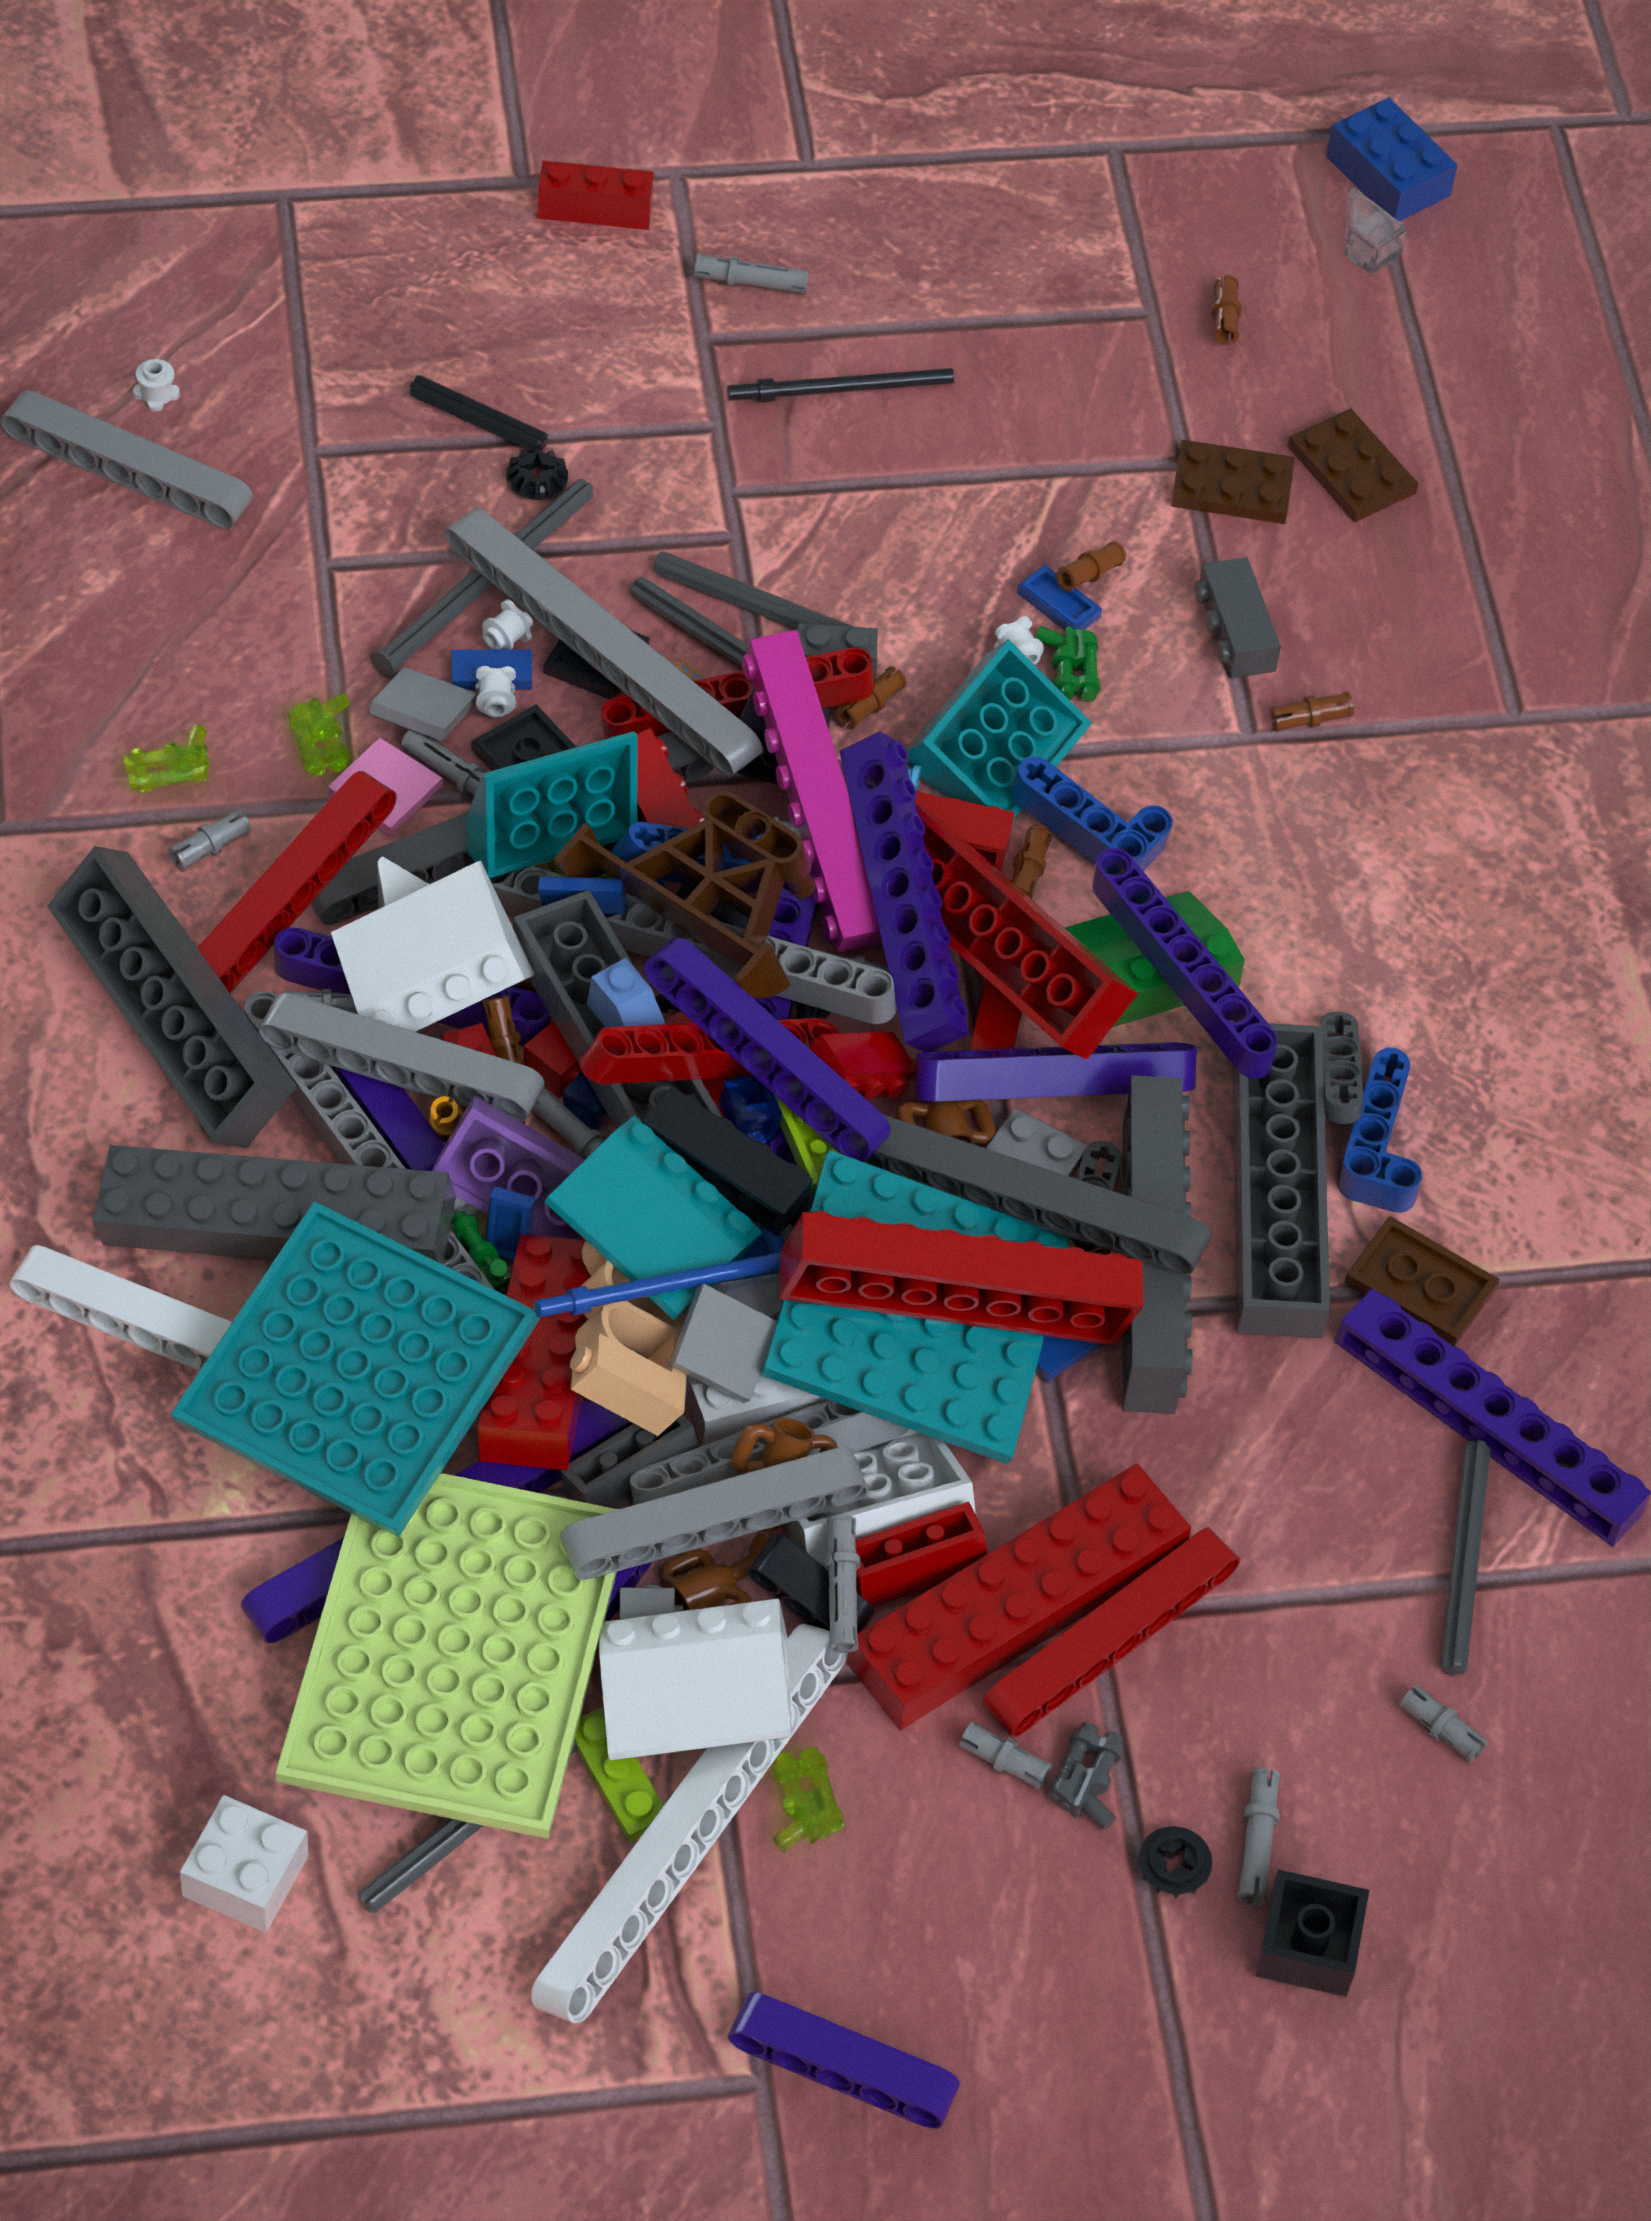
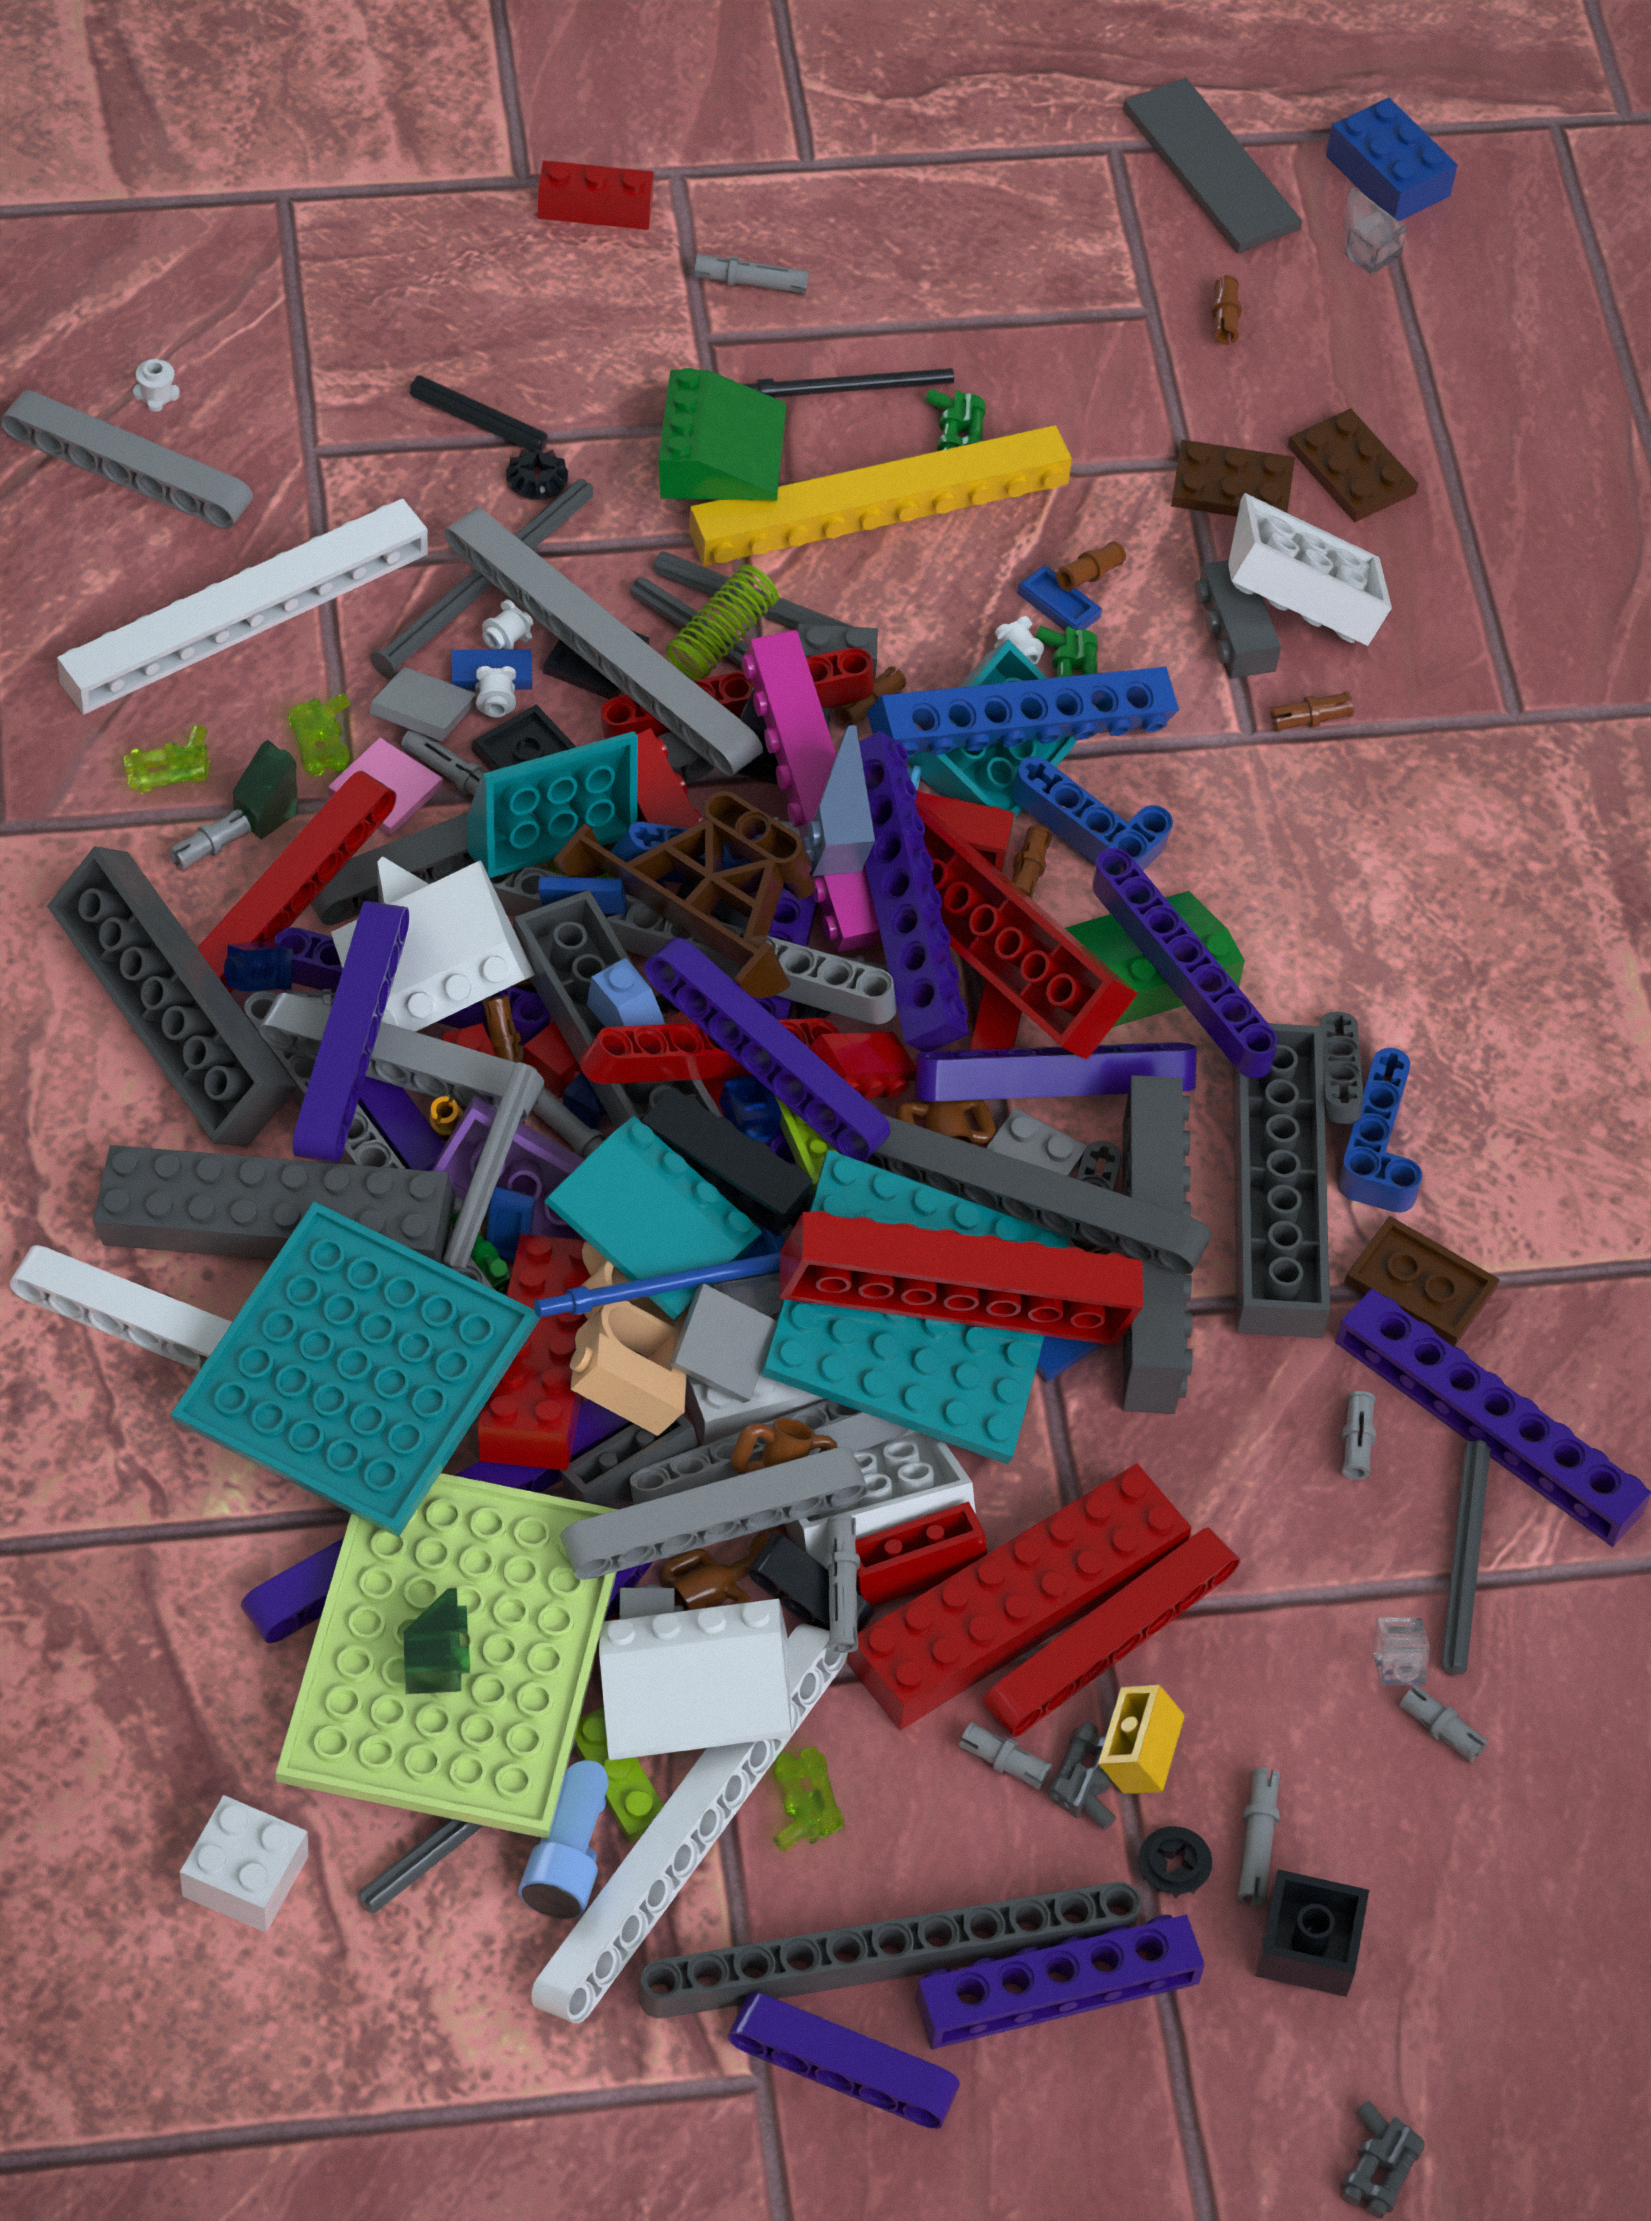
none -> white brick [57,498,428,715]
none -> clear blue brick [224,941,293,992]
none -> clear green slope [232,739,298,840]
none -> dark purple beam [293,901,409,1163]
none -> clear green slope [403,1588,470,1694]
none -> light grey axle [443,1062,537,1269]
none -> light blue piece [518,1760,609,1919]
none -> dark grey beam [639,1882,1141,2018]
none -> green slope [658,368,786,500]
none -> lime piece [666,565,779,680]
none -> yellow brick [689,425,1072,566]
none -> sand blue slope [802,725,875,876]
none -> blue brick [867,667,1179,757]
none -> dark purple brick [915,1914,1205,2050]
none -> green piece [925,389,986,451]
none -> yellow brick [1098,1685,1185,1794]
none -> dark grey tile [1123,78,1302,253]
none -> white slope [1228,493,1392,646]
none -> light grey pin [1341,1391,1377,1480]
none -> dark grey piece [1341,2101,1425,2218]
none -> clear brick [1373,1618,1430,1685]

